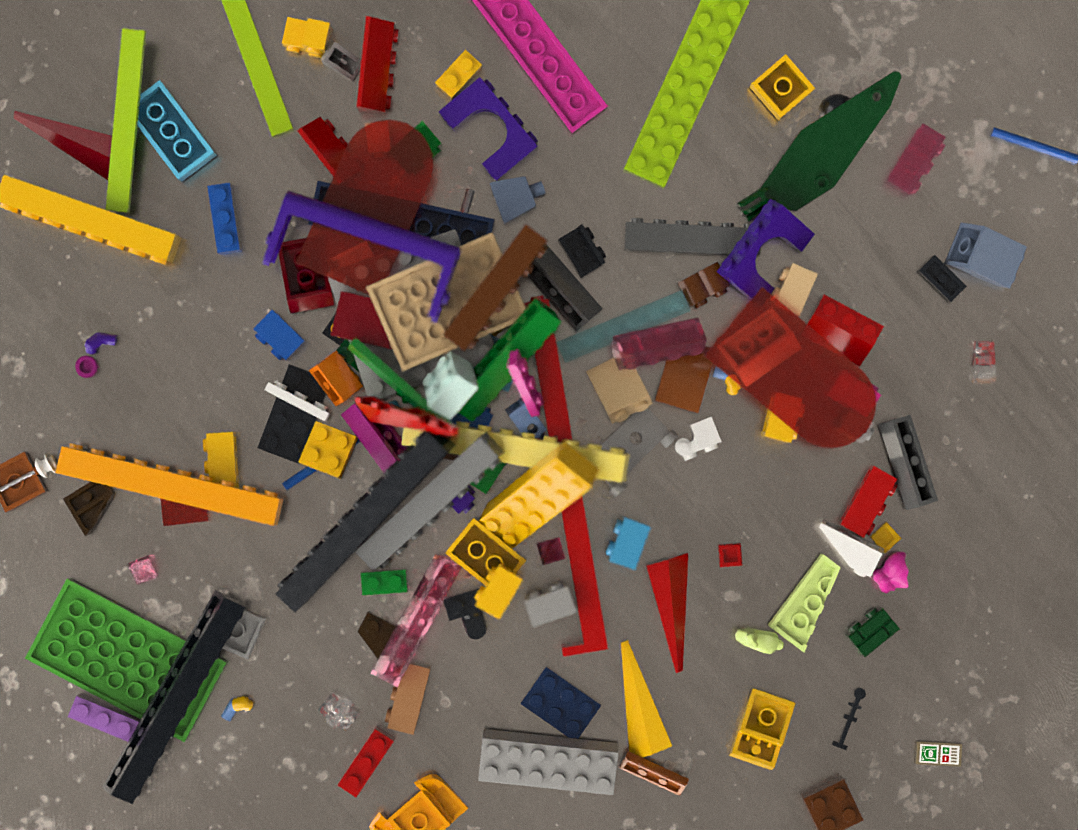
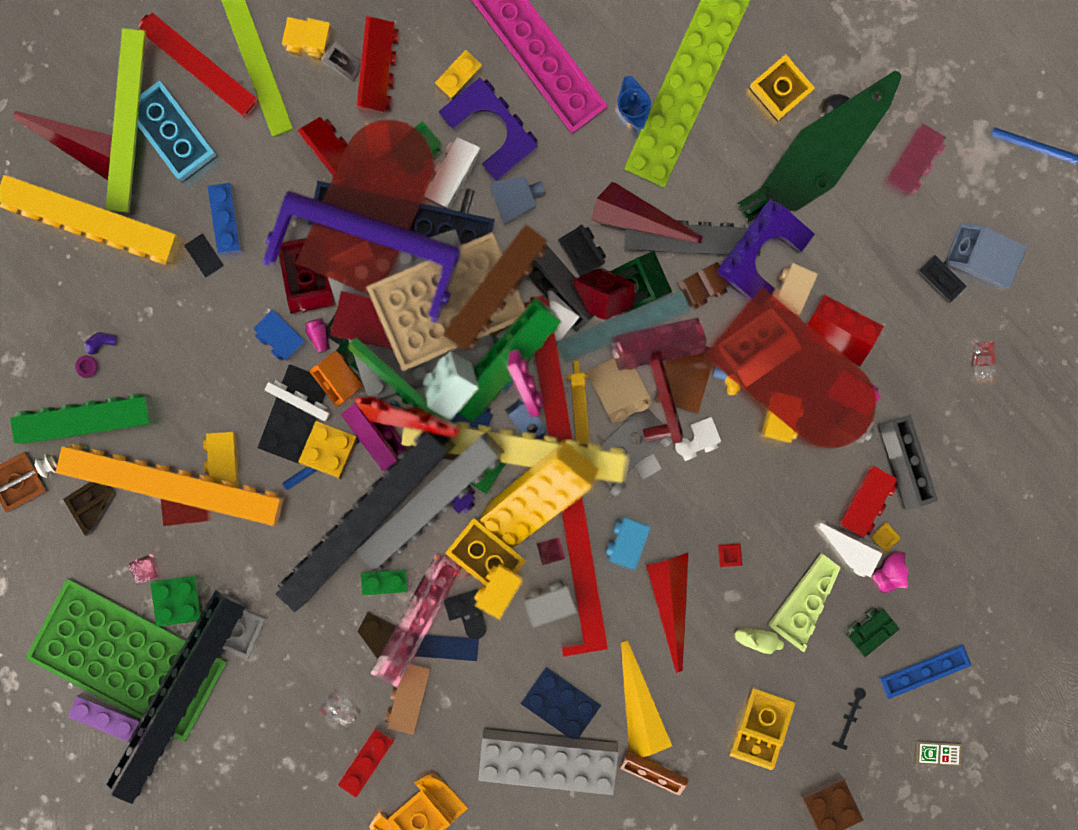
yellow arm [221,696,253,721] -> none
none -> green brick [10,393,156,444]
none -> red brick [138,12,259,118]
none -> green brick [150,575,203,627]
none -> black sticker [184,233,224,278]
none -> dark pink cone [304,318,330,353]
none -> dark blue tile [410,633,479,661]
none -> white slope [423,137,481,209]
none -> white slope [547,291,579,341]
none -> yellow piece [566,360,590,445]
none -> dark red slope [573,267,637,320]
none -> dark red wedge [591,182,703,244]
none -> dark green slope [610,251,672,313]
none -> blue hat [617,76,651,130]
none -> white sticker [635,454,661,479]
none -> dark red piece [643,351,683,444]
none -> blue tile [879,644,972,699]

